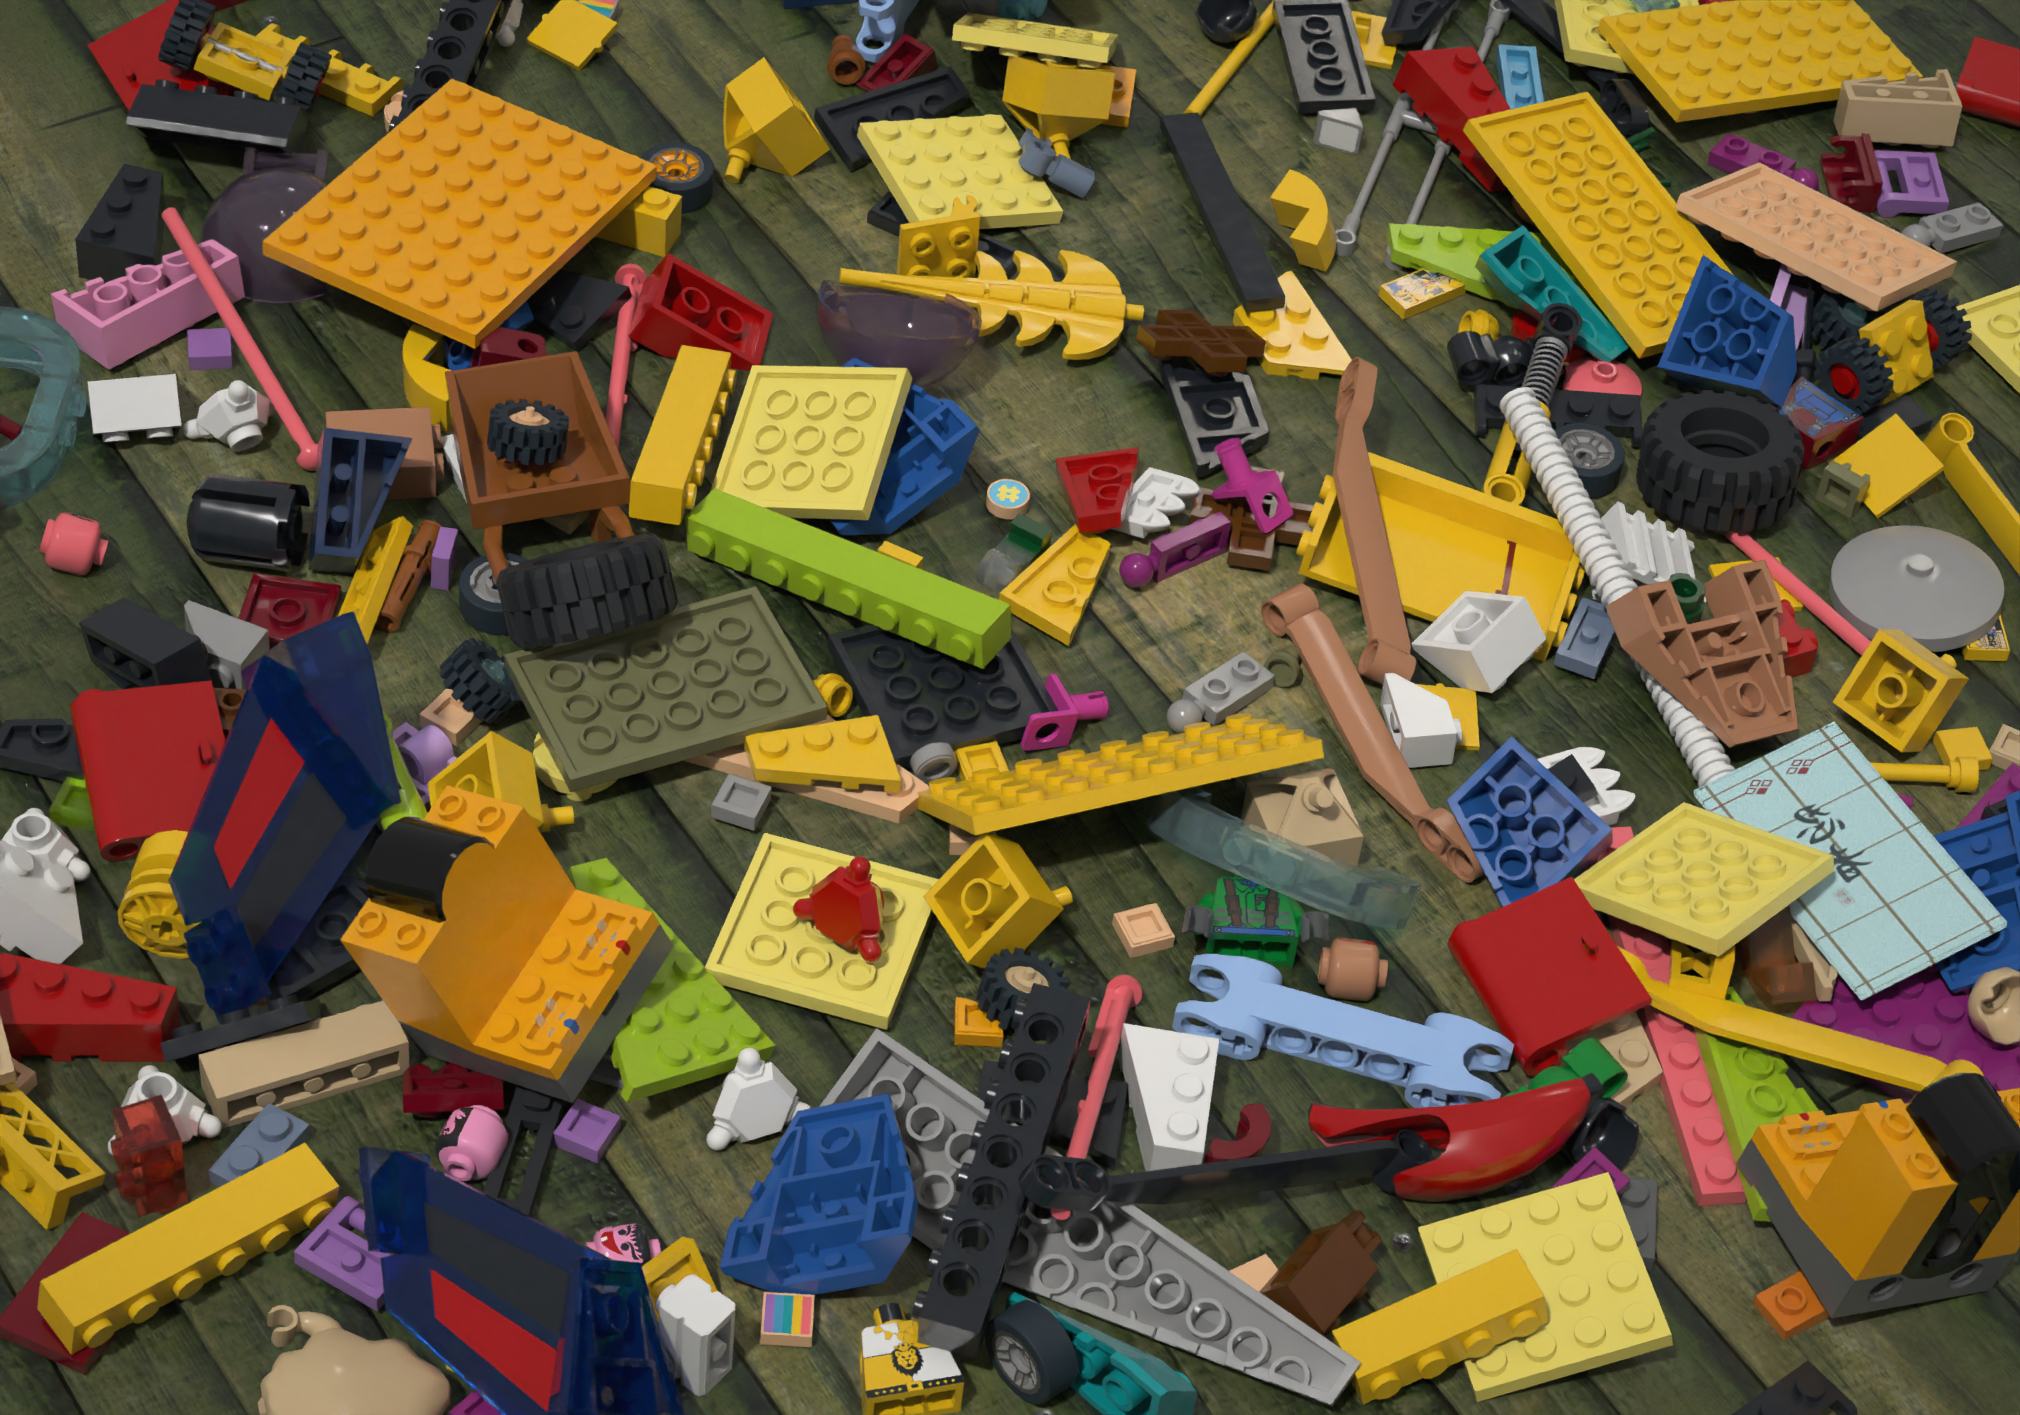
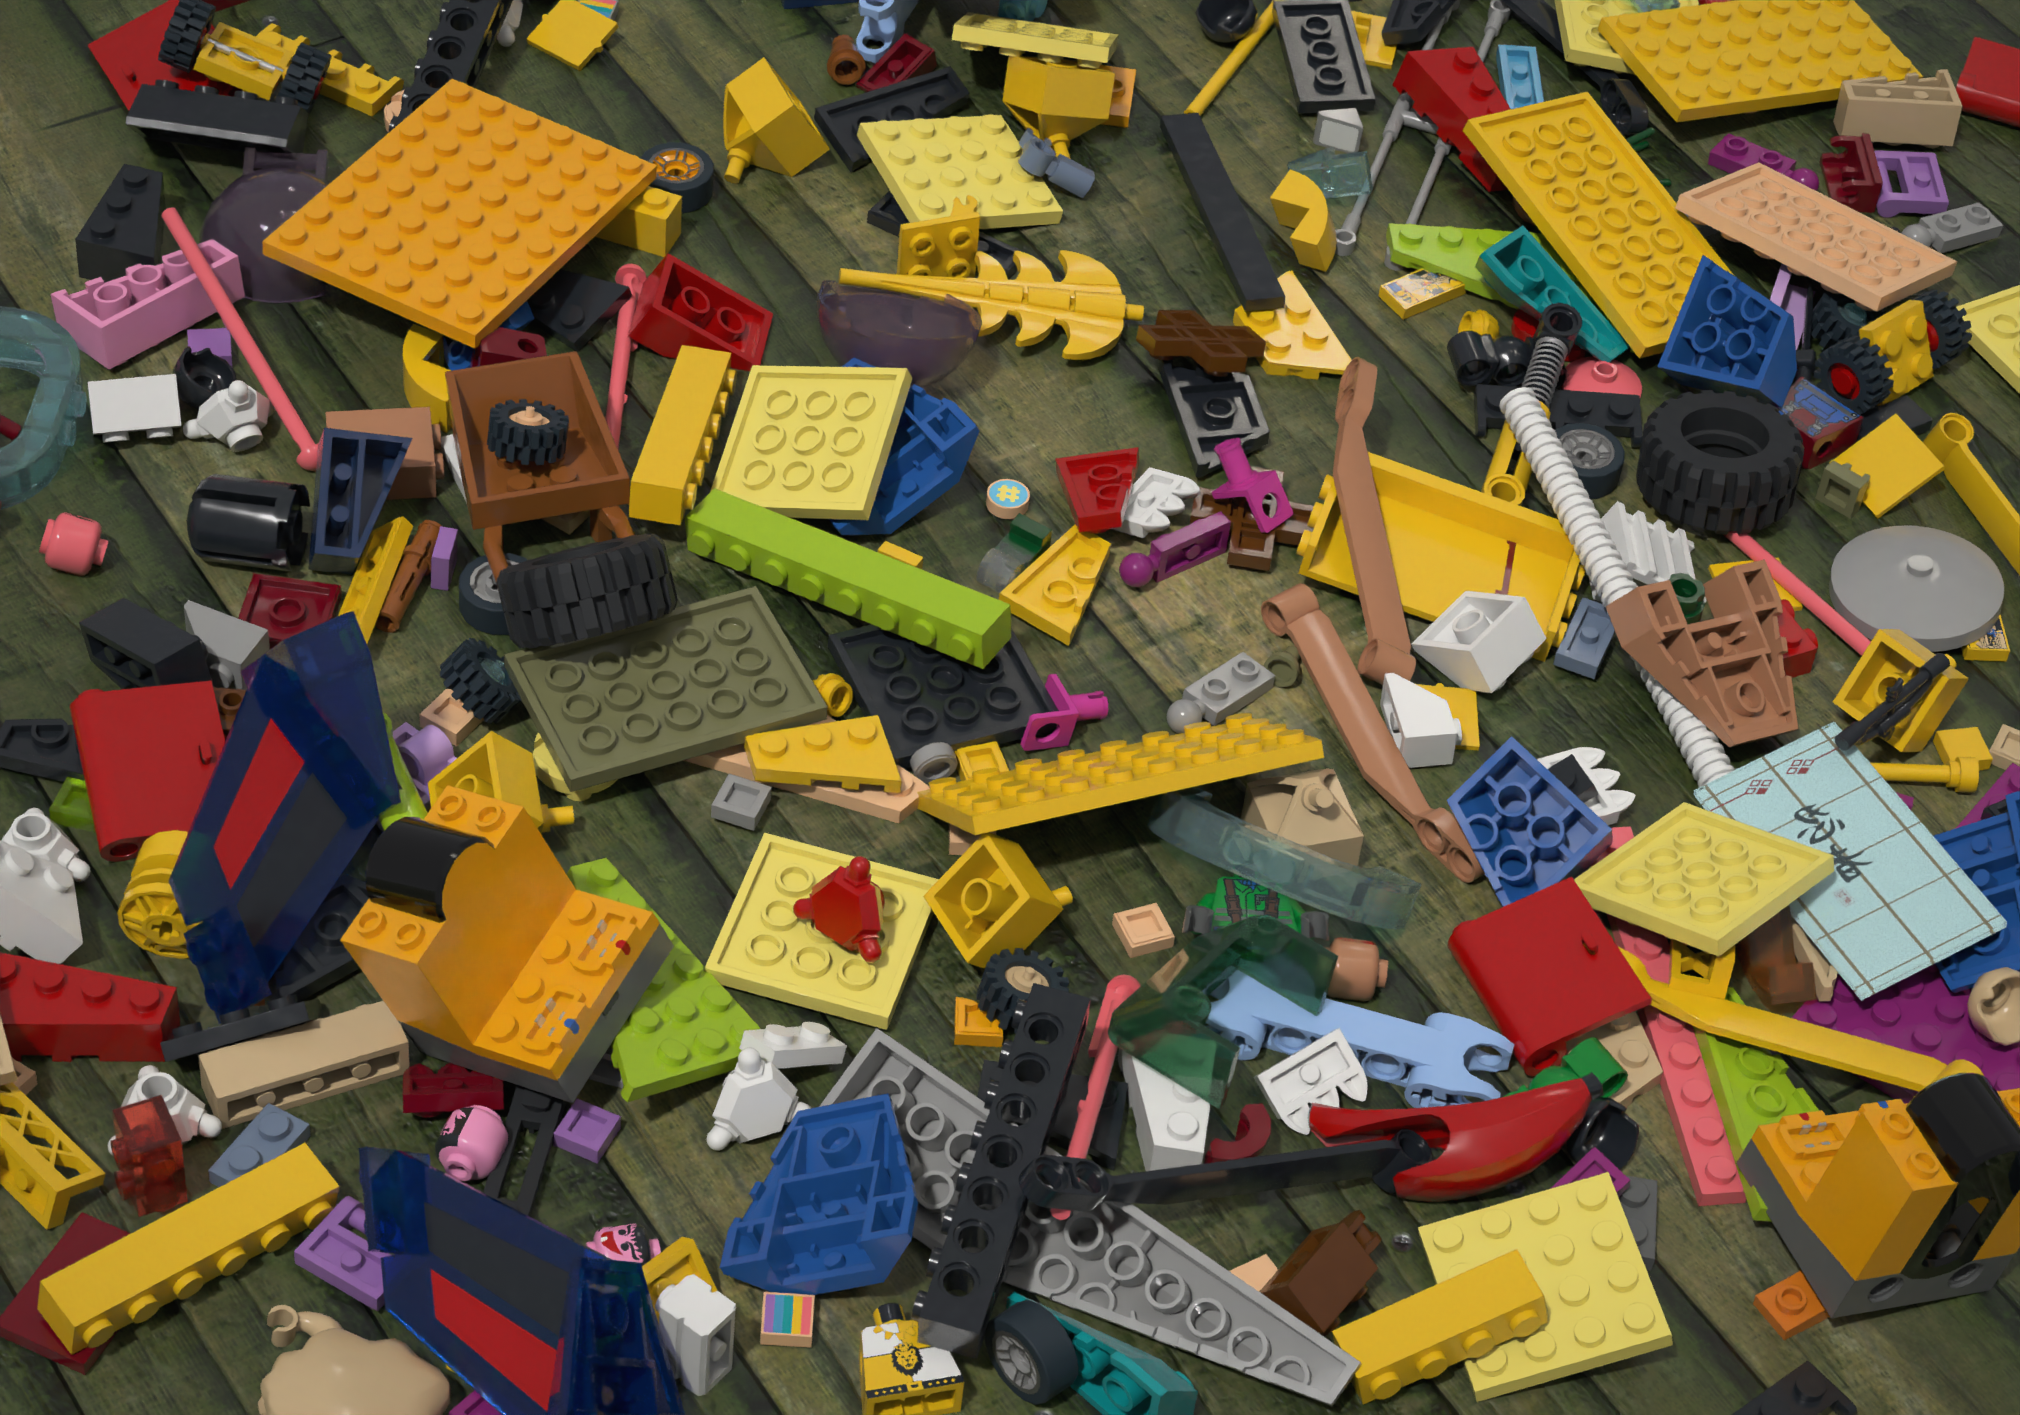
none -> black hair [172,346,237,409]
none -> white plate [739,1022,847,1069]
none -> clear green windscreen [1108,915,1338,1109]
none -> white plate [1254,1028,1368,1135]
none -> clear light blue slope [1287,147,1373,199]
none -> black piece [1834,653,1950,751]

